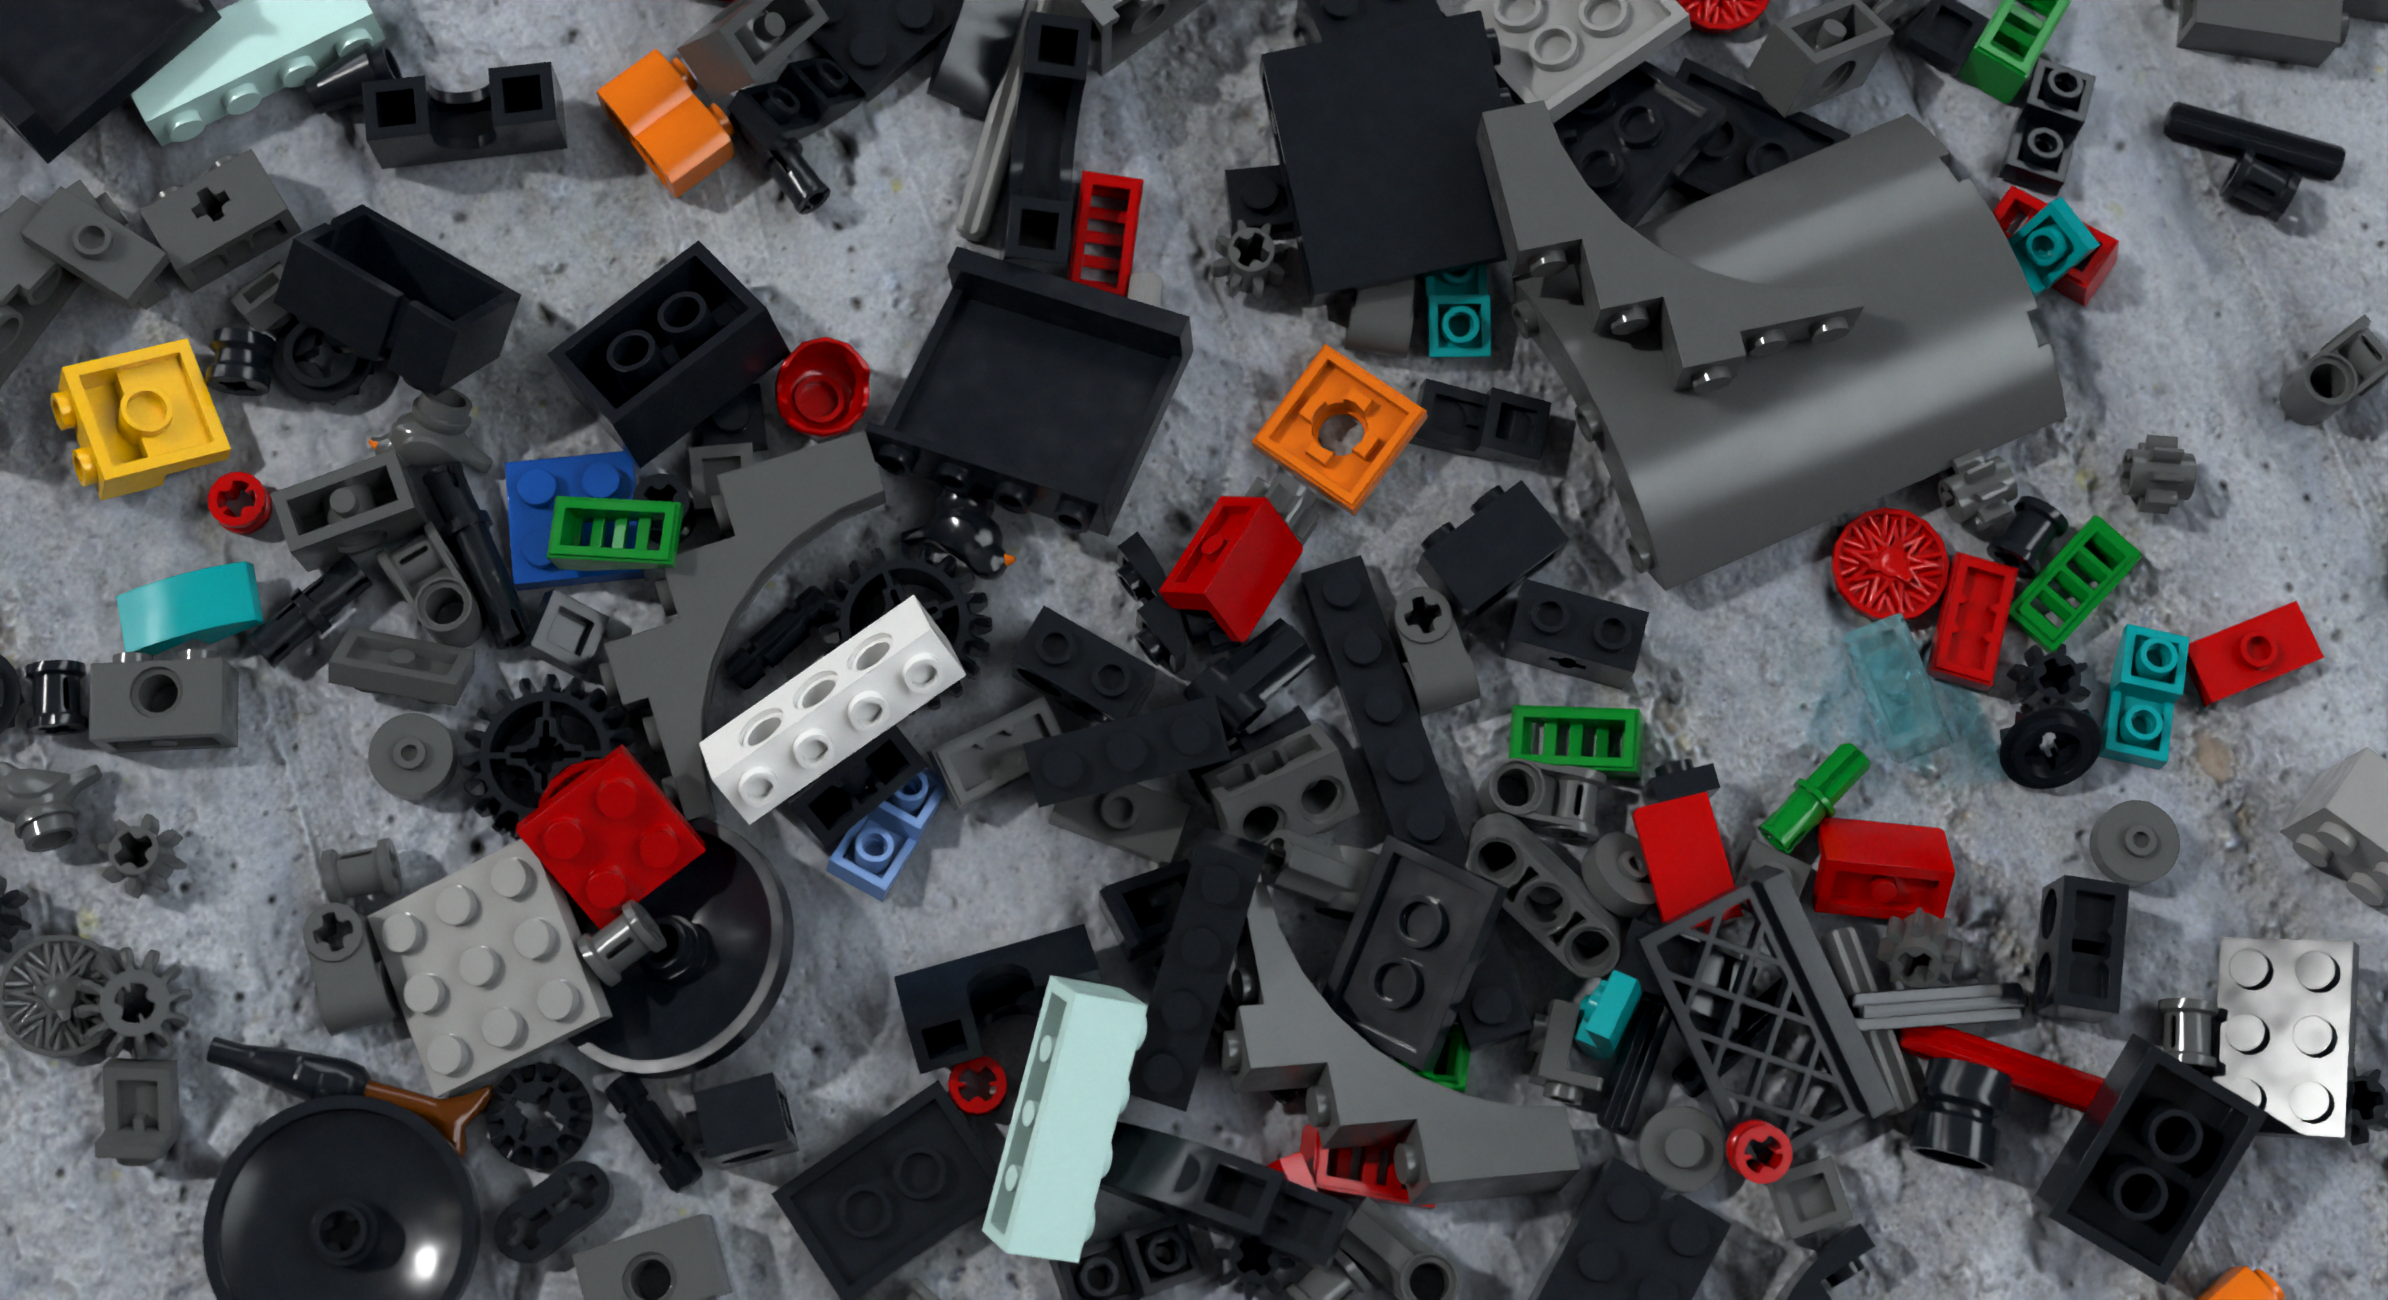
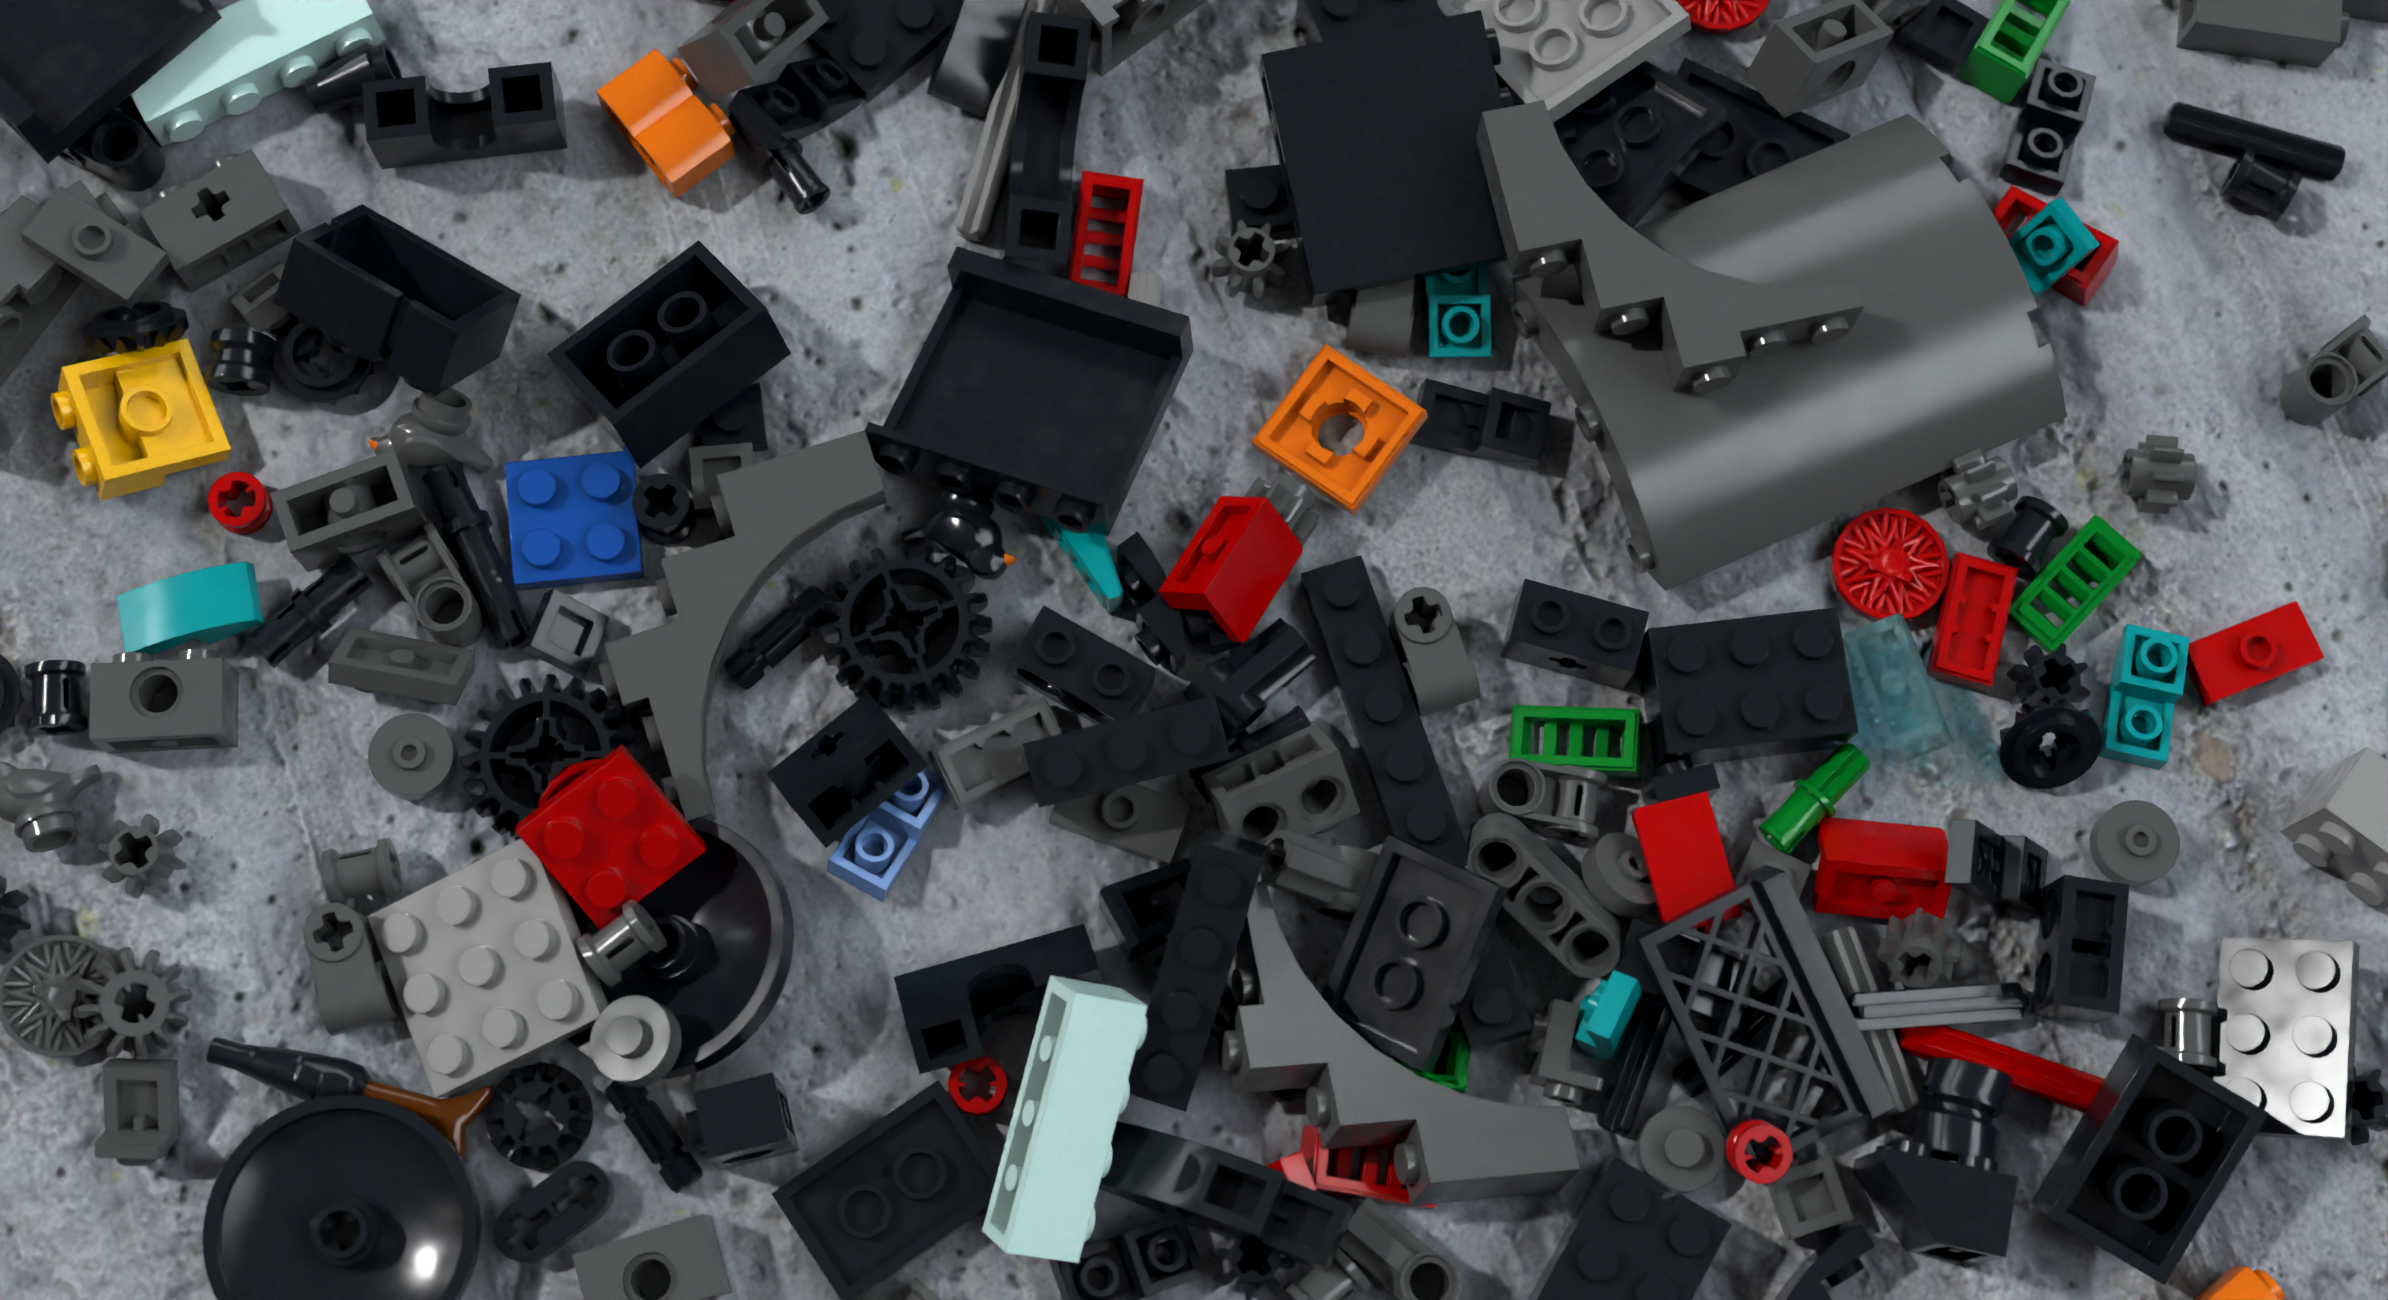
green slope [547,496,684,571] -> none
white brick [699,595,966,825] -> none
red hair [775,337,870,440] -> none
black brick [1416,480,1569,629] -> none
none -> black piece [58,109,165,192]
none -> black gear [82,301,189,355]
none -> wheel [590,995,682,1087]
none -> teal slope [1039,515,1123,615]
none -> black brick [1637,607,1859,768]
none -> black slope [1852,1140,2018,1265]
none -> black slope [1945,819,2048,913]

